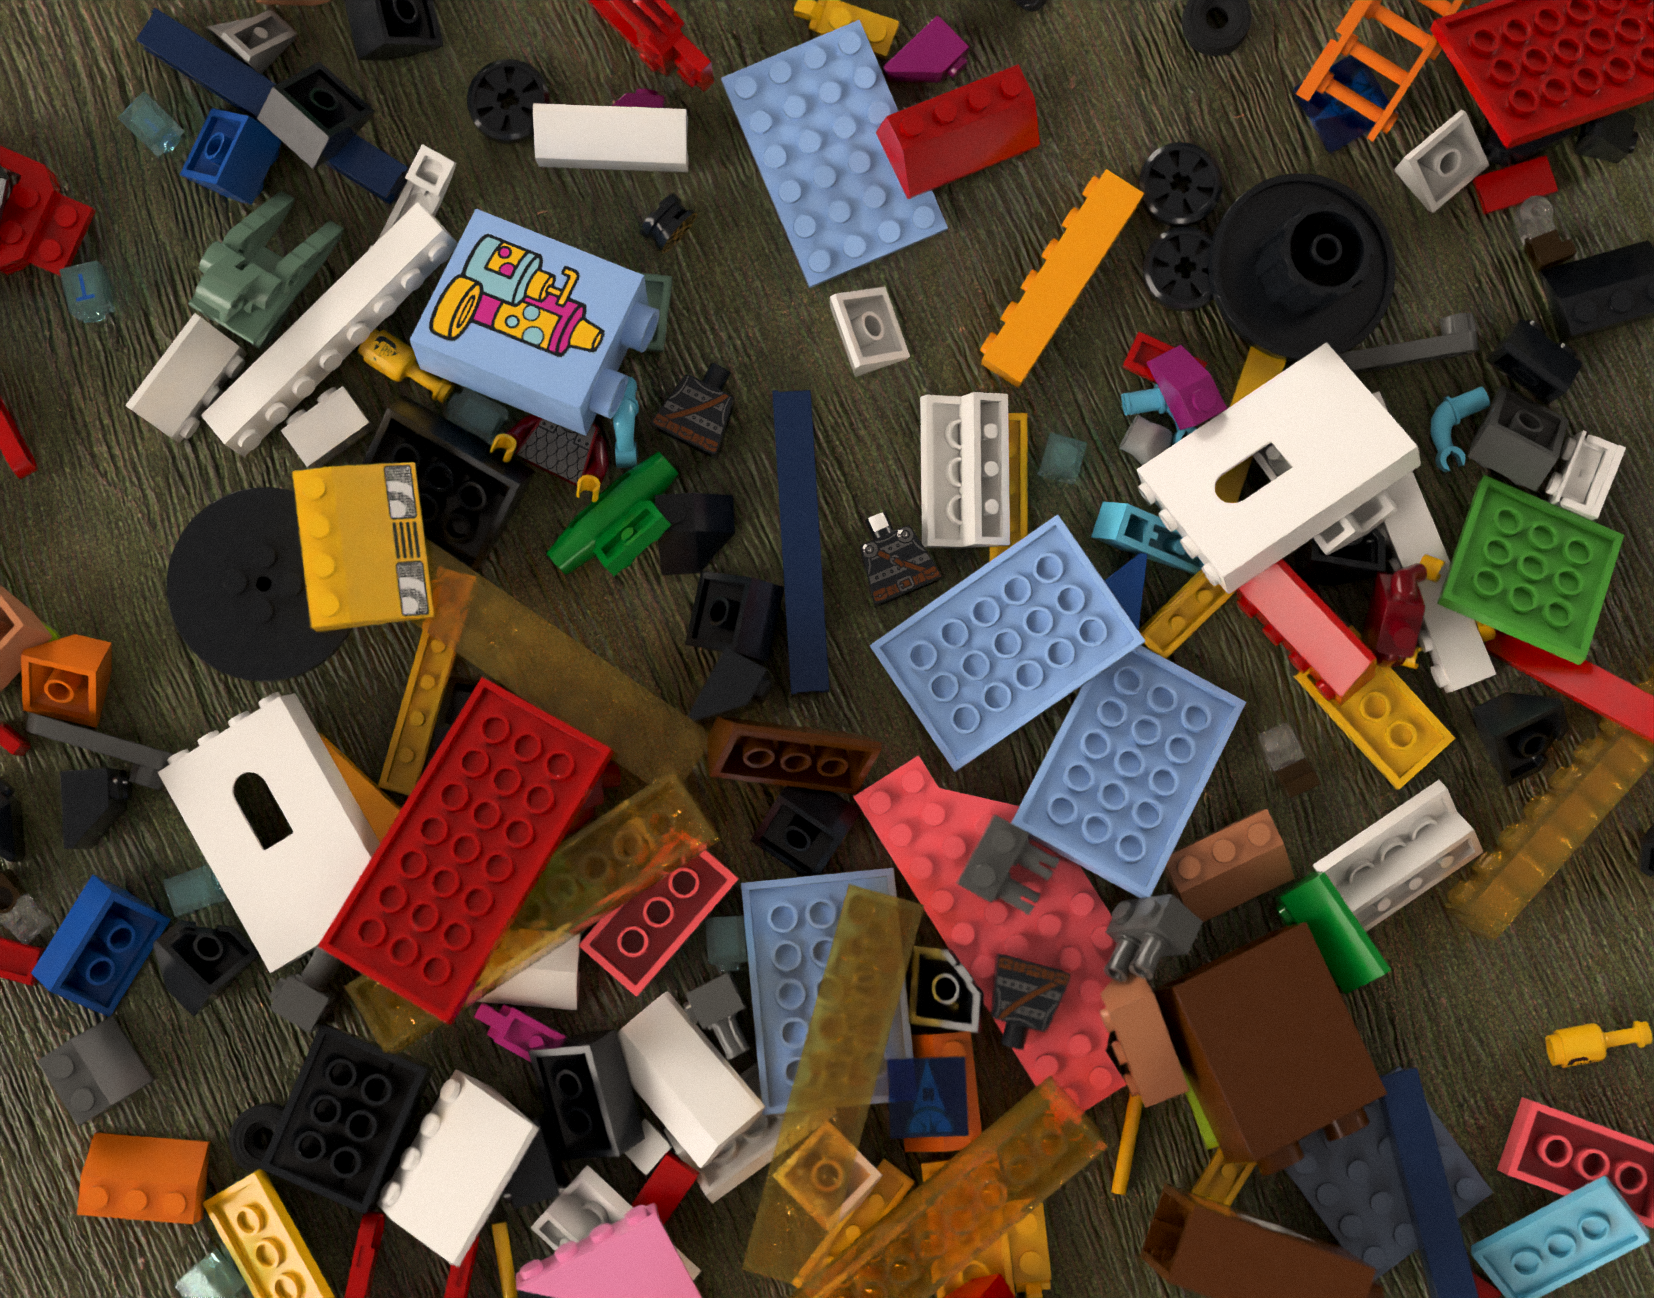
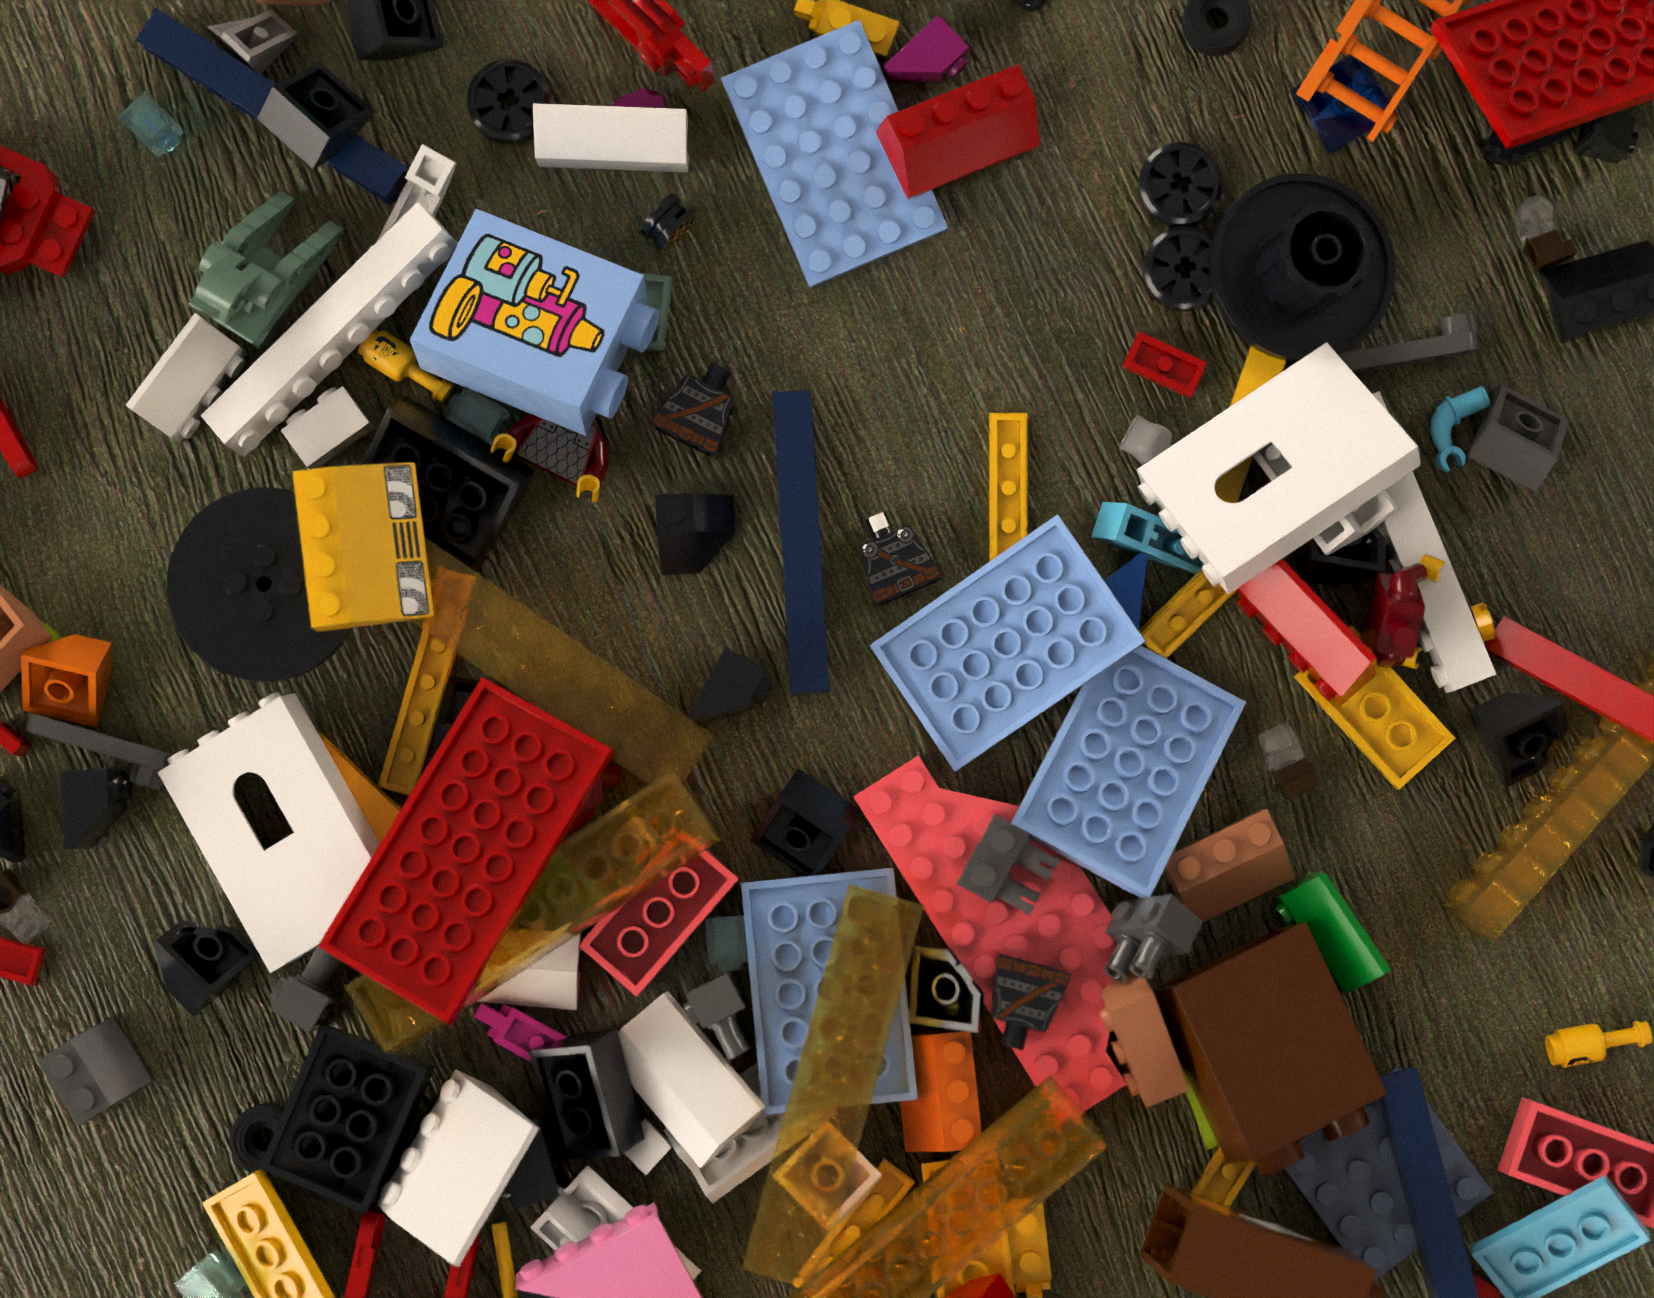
blue slope [31,874,171,1017] -> none
clear light blue brick [59,261,116,323] -> none
orange slope [77,1132,211,1224] -> none
clear light blue brick [163,865,227,917] -> none
blue slope [180,108,282,205] -> none
green plate [546,451,679,577] -> none
medium azure piece [613,376,639,468] -> none
red tile [631,1151,700,1226] -> none
black slope [685,571,784,661] -> none
reddish brown slope [706,716,882,794] -> none
white slope [830,287,910,377] -> none
clear blue tile [887,1056,969,1138] -> none
white slope [920,392,1010,549] -> none
light orange brick [980,169,1144,388] -> none
clear light blue brick [1037,432,1087,485] -> none
yellow bar [1111,1093,1143,1195] -> none
medium azure piece [1121,384,1197,445] -> none
magenta slope [1146,345,1227,430] -> none
white slope [1312,780,1483,932] -> none
white slope [1394,109,1489,213] -> none
bright green plate [1437,475,1624,665] -> none
red tile [1472,155,1558,215] -> none
black slope [1486,318,1583,405] -> none
white hinge [1546,430,1626,521] -> none

